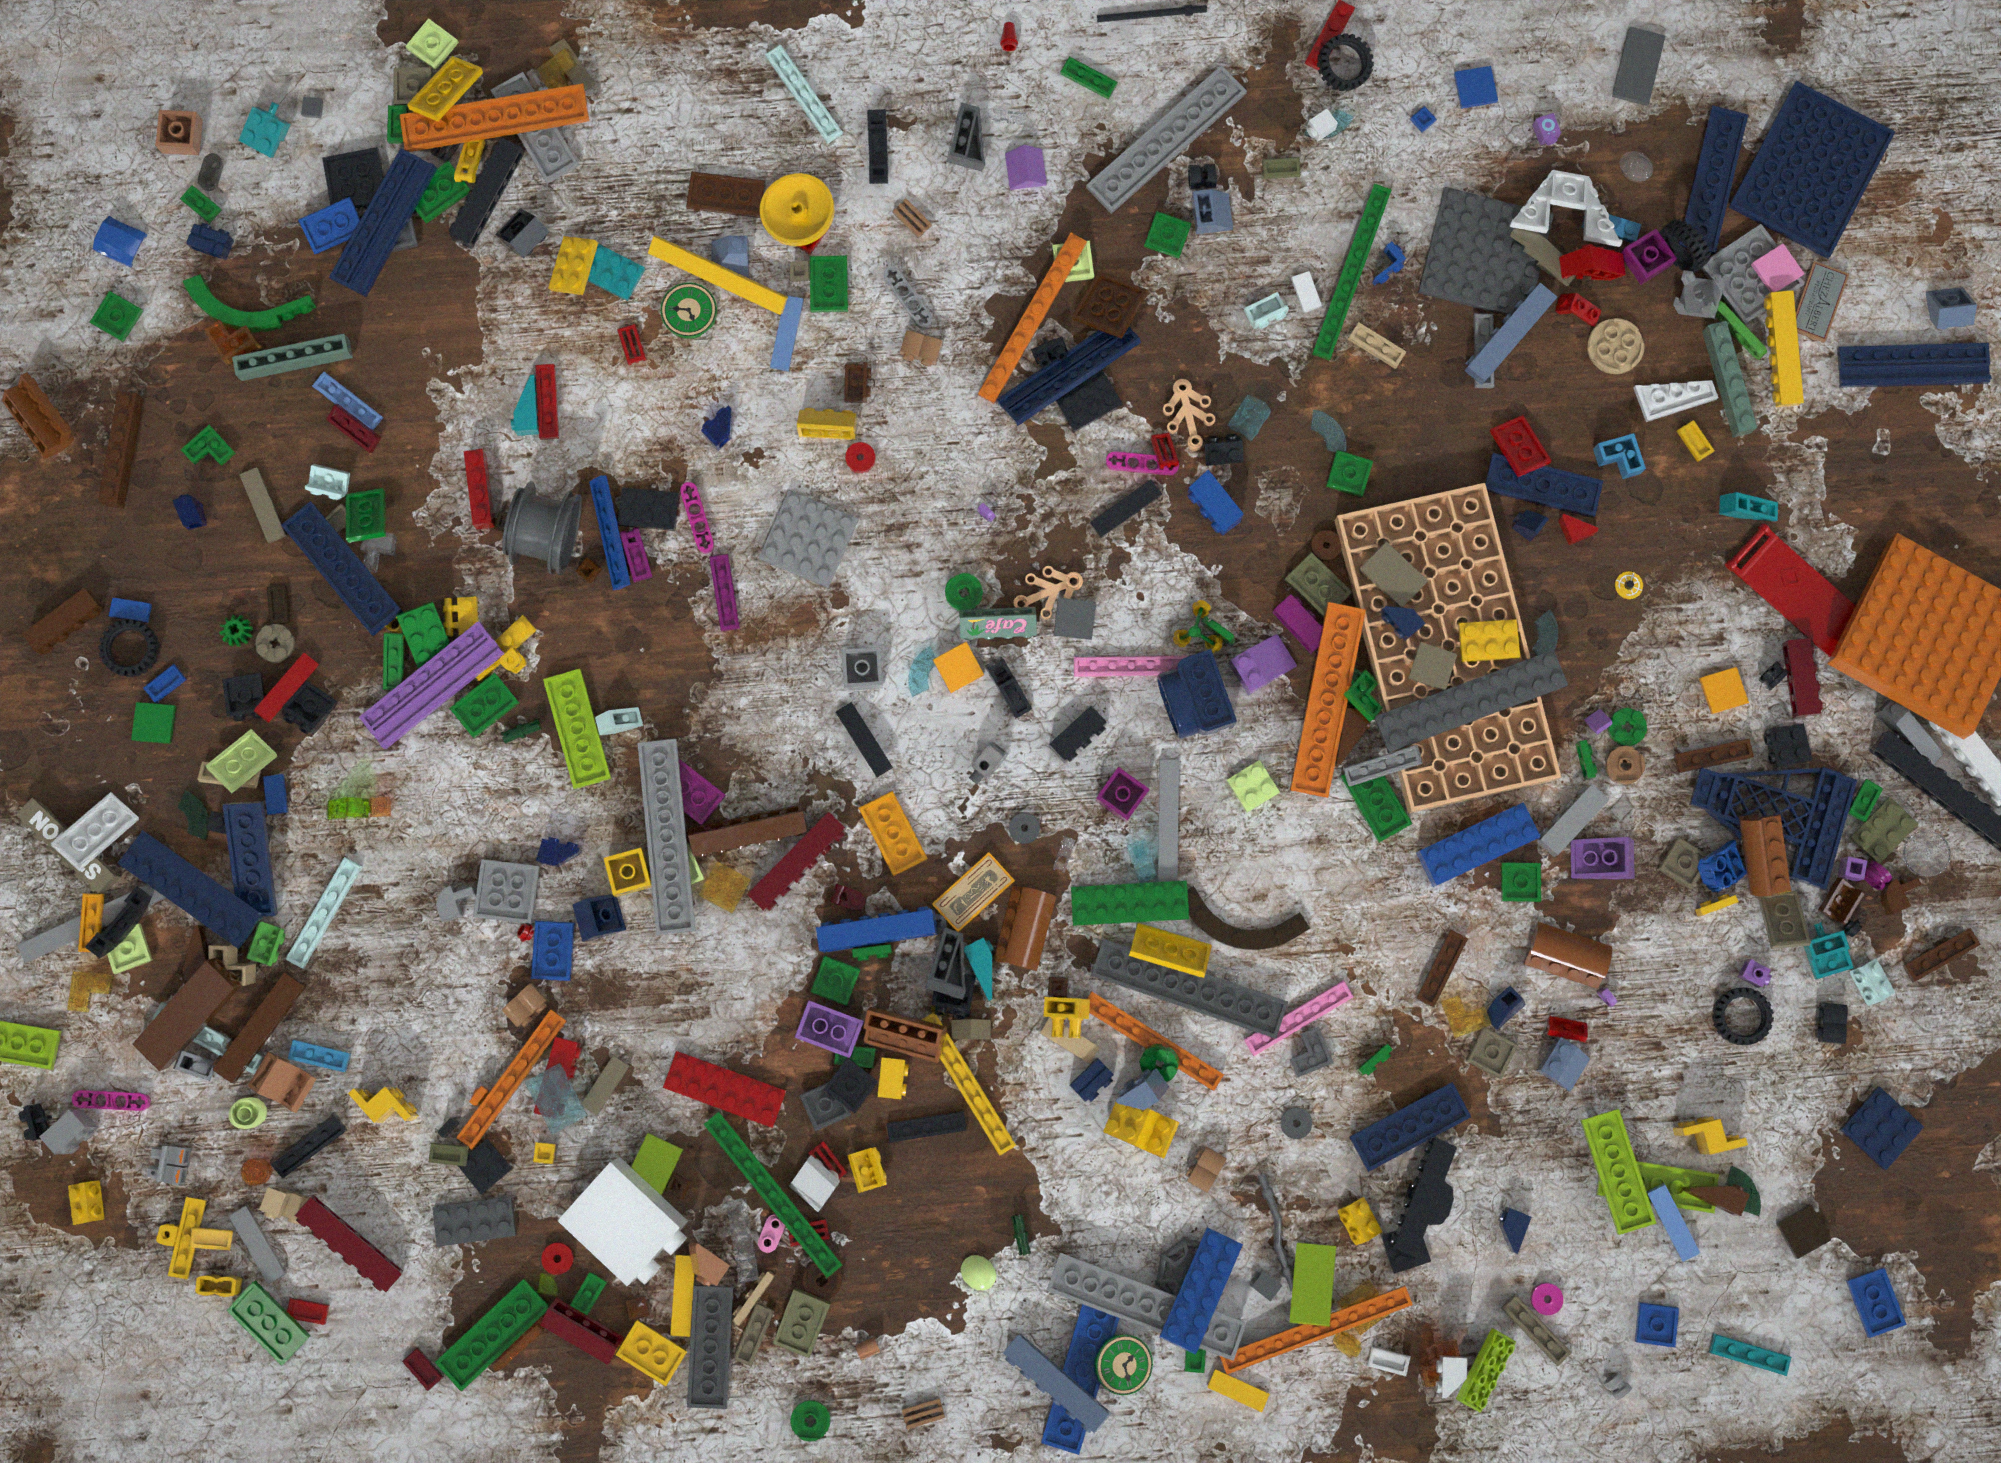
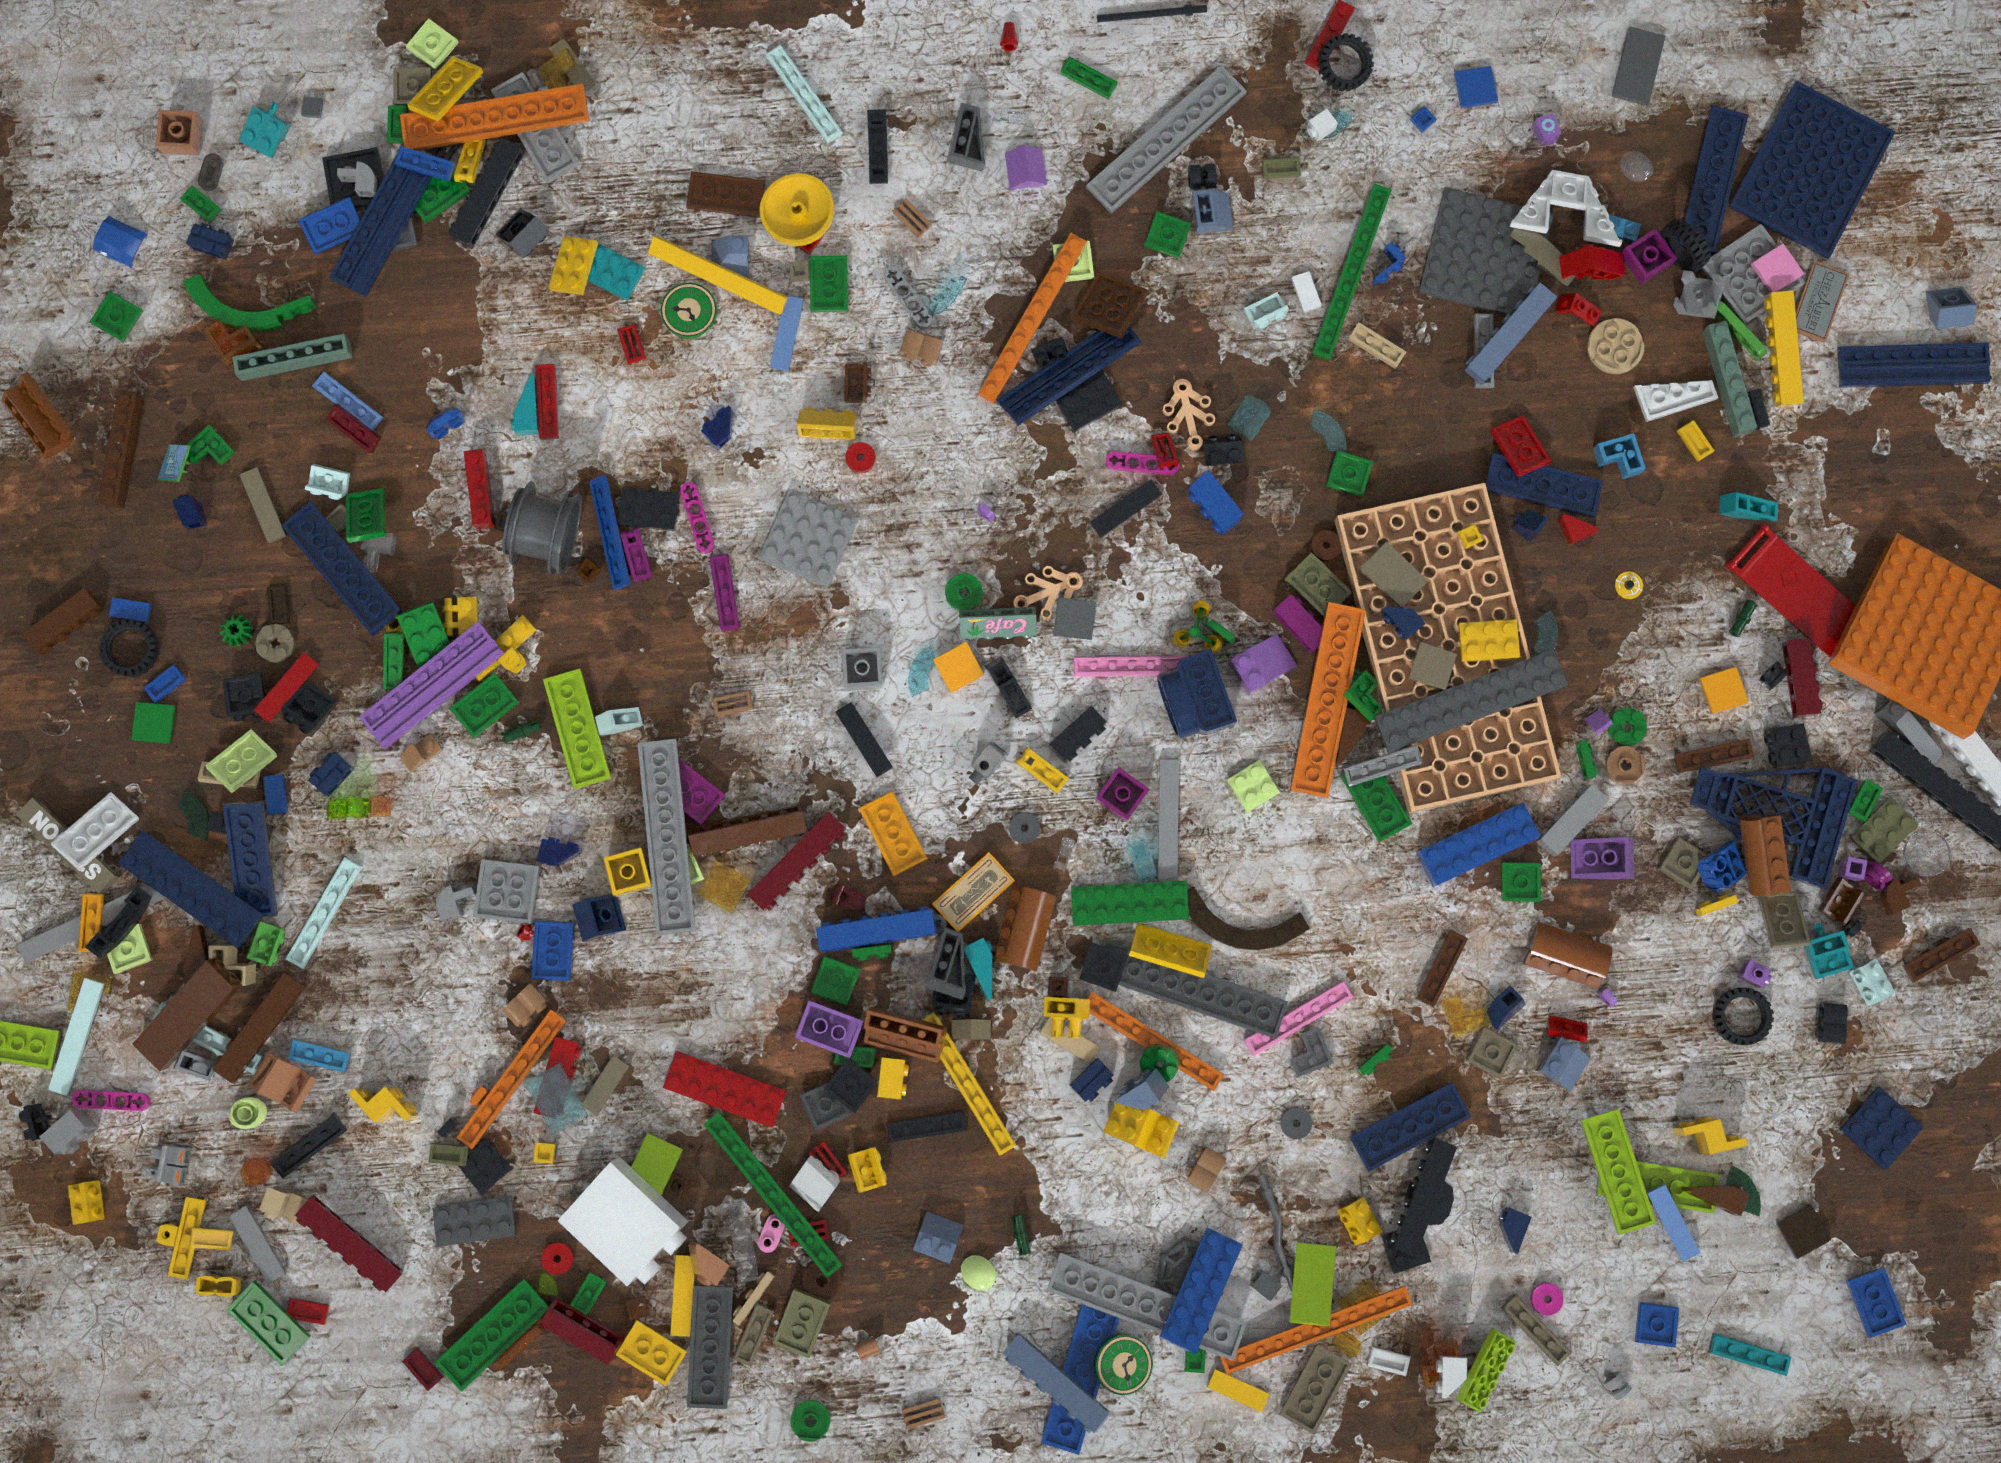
none -> light aqua tile [48,977,105,1096]
none -> piece [157,444,191,482]
none -> dark blue brick [308,752,355,797]
none -> light grey brick [337,162,379,197]
none -> blue plate [395,146,455,182]
none -> medium nougat slope [400,734,443,772]
none -> blue slope [425,407,465,440]
none -> medium nougat tile [712,690,753,717]
none -> sand blue slope [913,1212,964,1264]
none -> clear light blue tile [928,276,967,317]
none -> yellow plate [1015,747,1069,794]
none -> black plate [1079,942,1129,992]
none -> dark tan plate [1279,1343,1352,1435]
none -> yellow tile [1457,523,1483,549]
none -> dark green pin [1729,599,1758,637]
none -> black axle [1747,389,1770,430]

